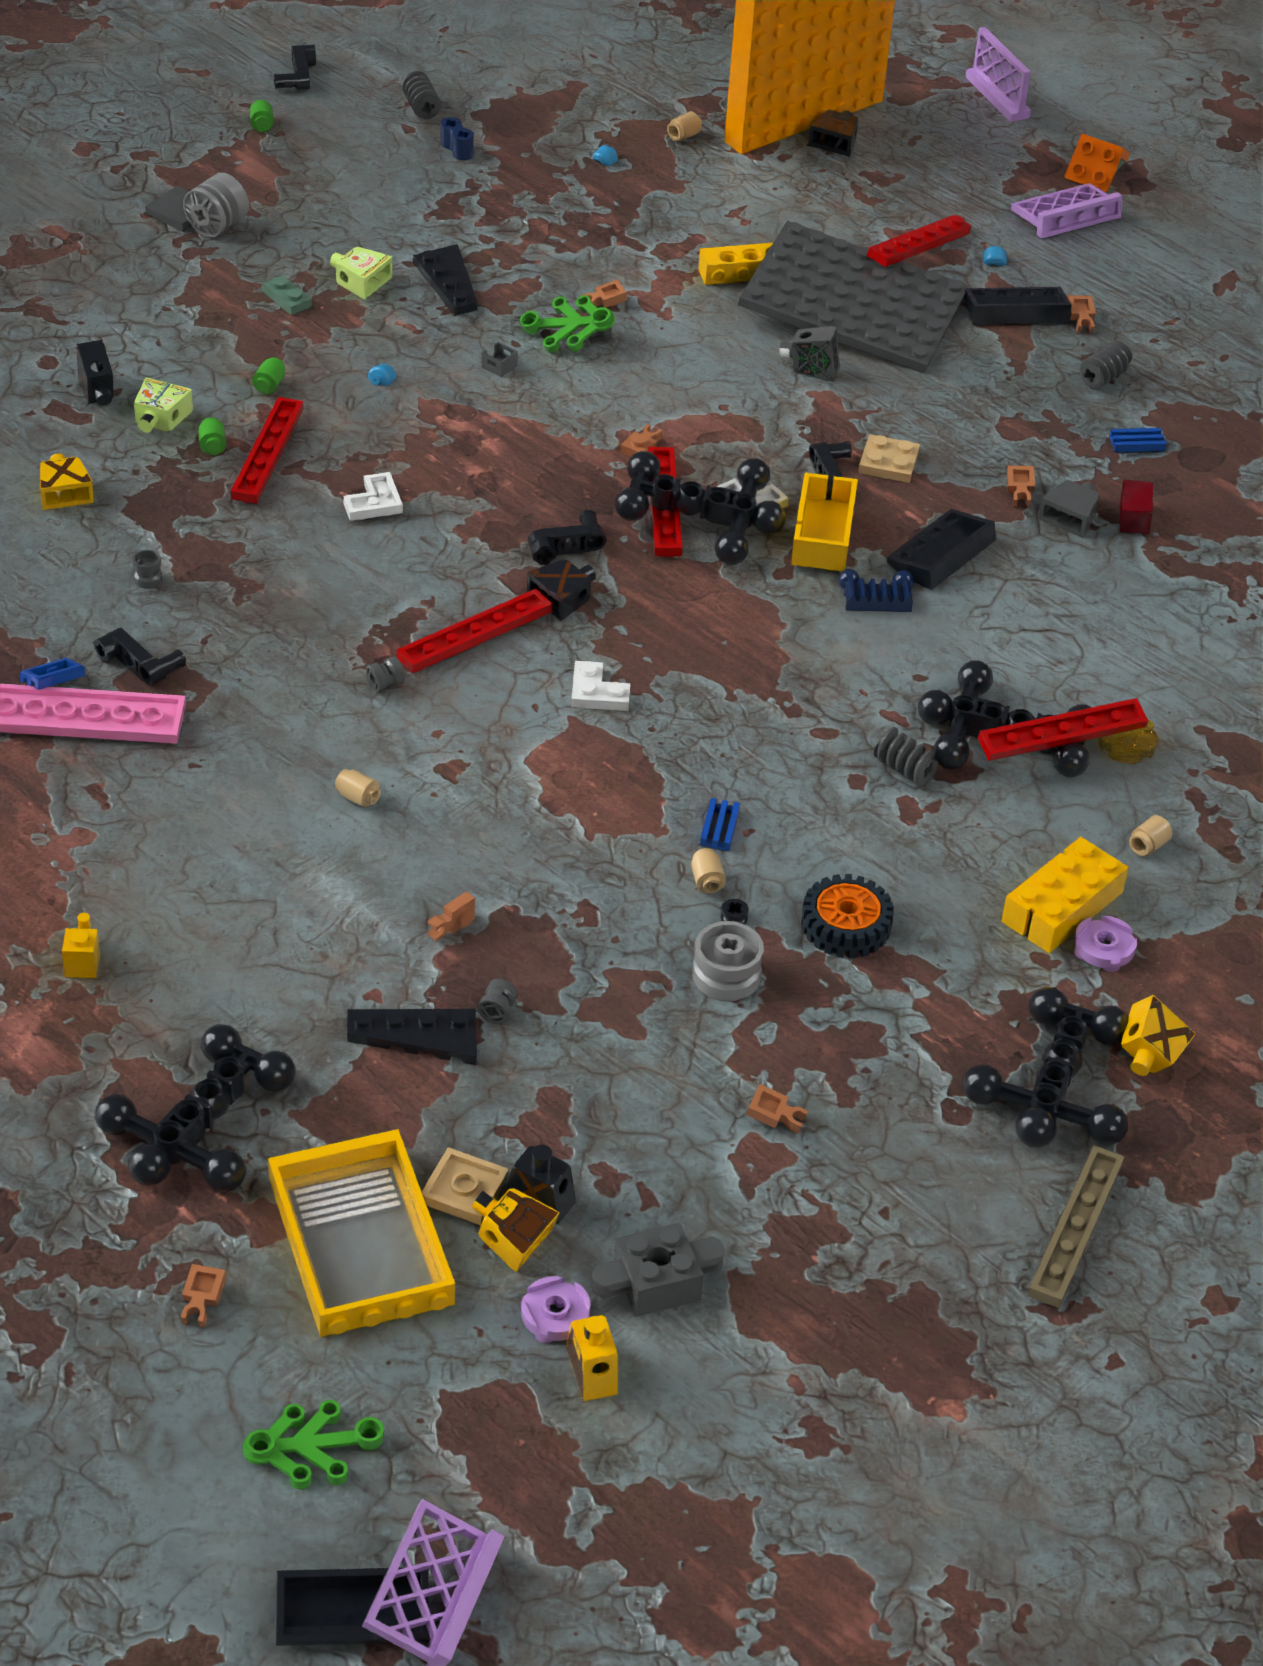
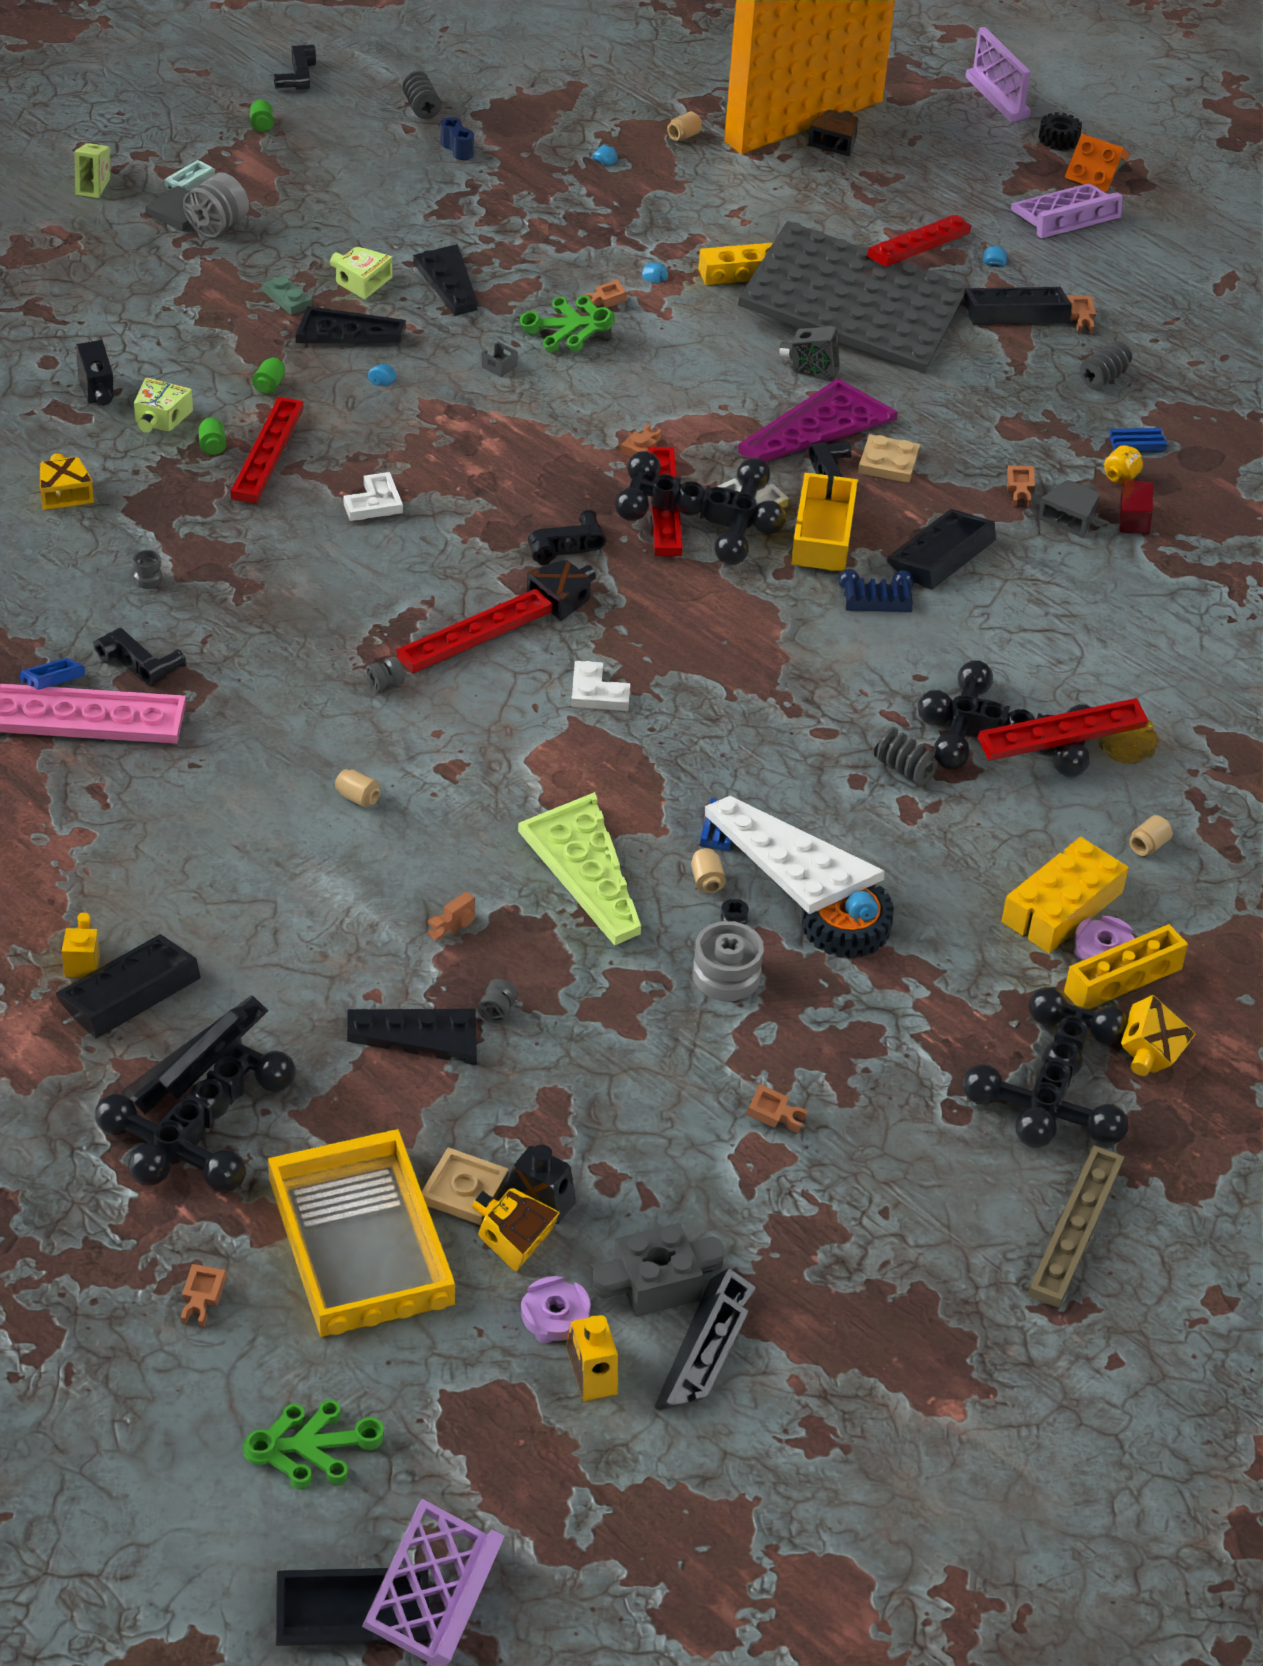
none -> black slope [56,934,201,1039]
none -> yellowish green torso [74,143,111,198]
none -> black wedge [122,996,268,1115]
none -> light aqua tile [164,160,215,191]
none -> black wing [295,306,406,343]
none -> yellowish green wing [518,792,641,946]
none -> dark azure piece [642,262,668,283]
none -> black wedge [655,1268,756,1410]
none -> white wing [705,796,885,914]
none -> magenta wing [738,378,898,462]
none -> dark azure piece [845,891,878,921]
none -> black tyre [1038,112,1082,150]
none -> yellow brick [1064,924,1188,1009]
none -> yellow head [1104,445,1143,485]

